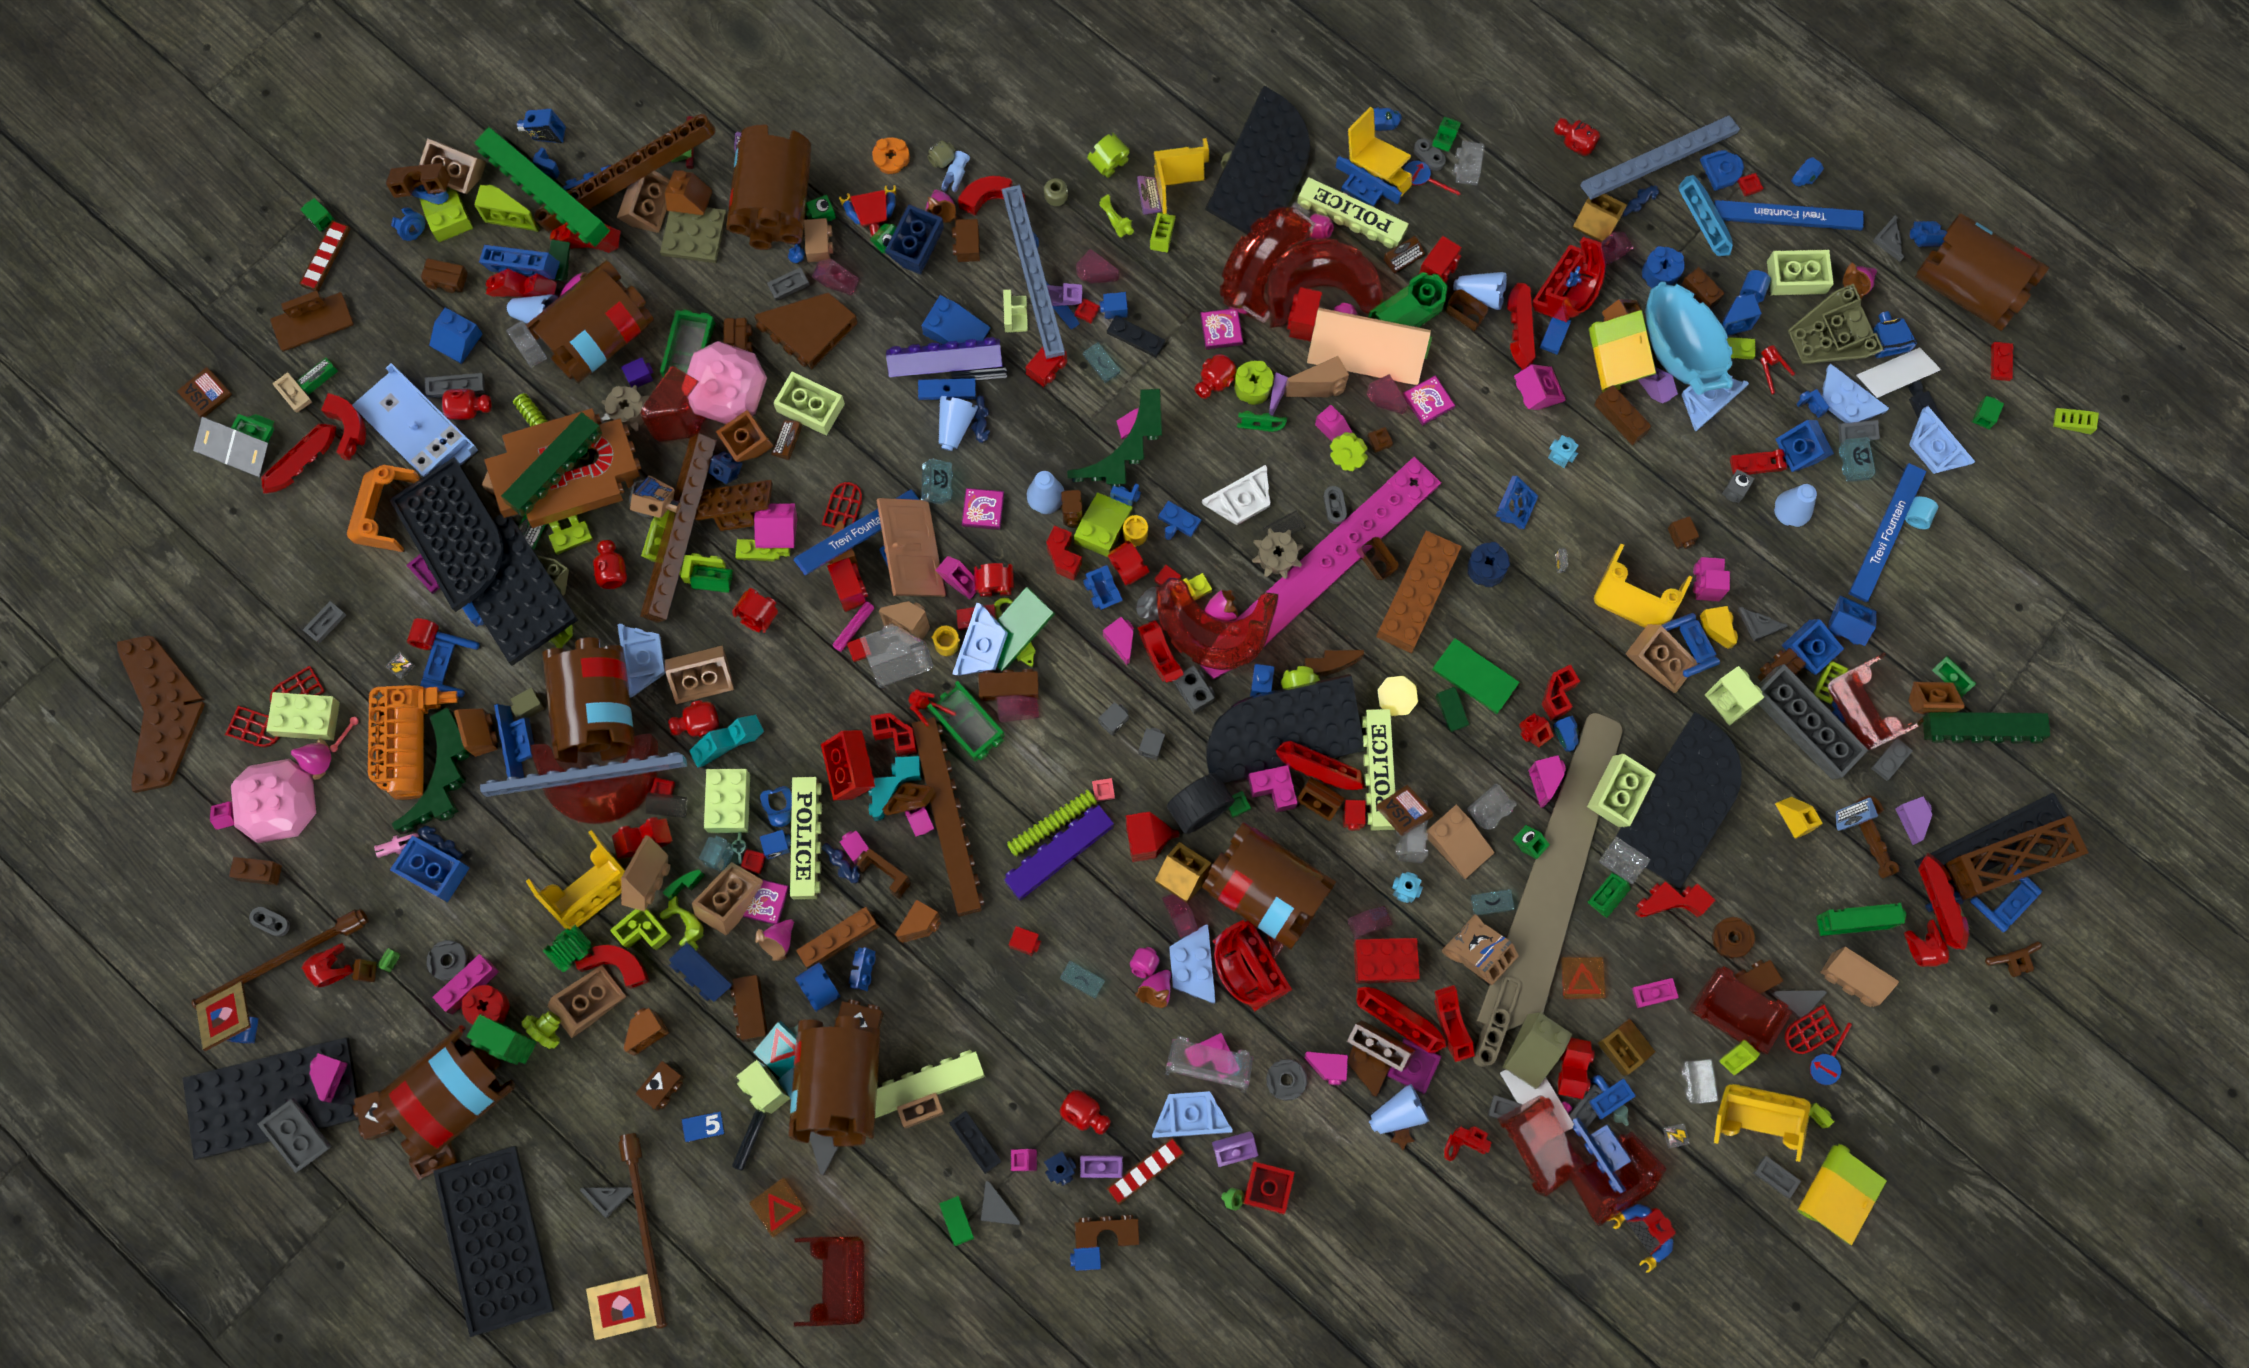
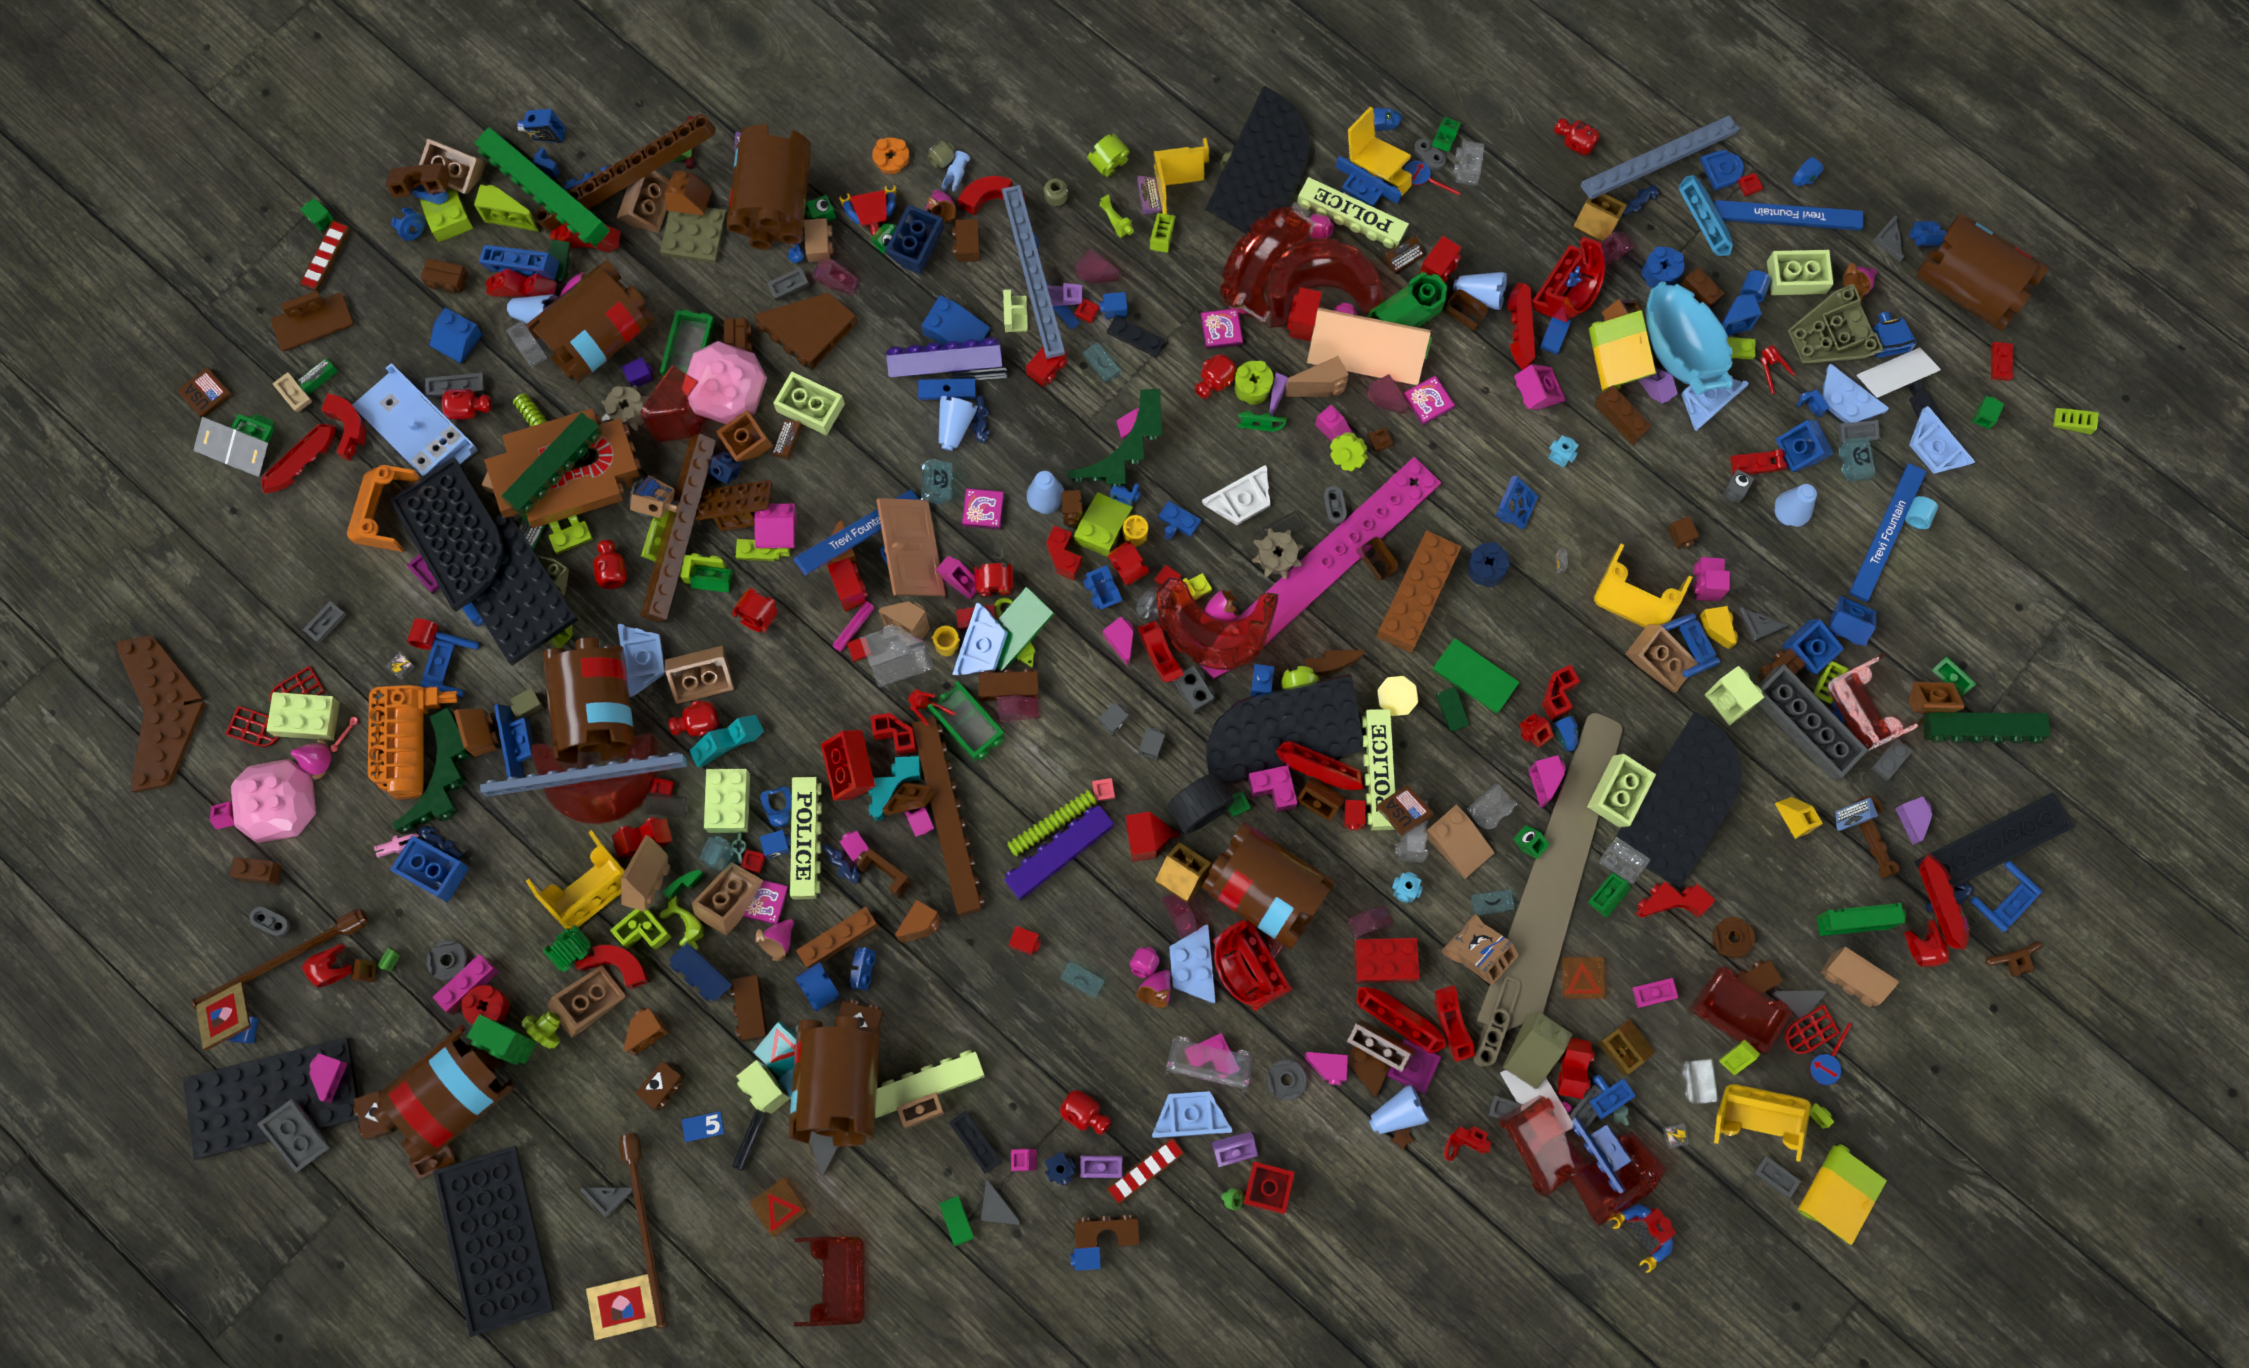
red window [822,482,862,529] -> none
reddish brown piece [1945,815,2089,901] -> none

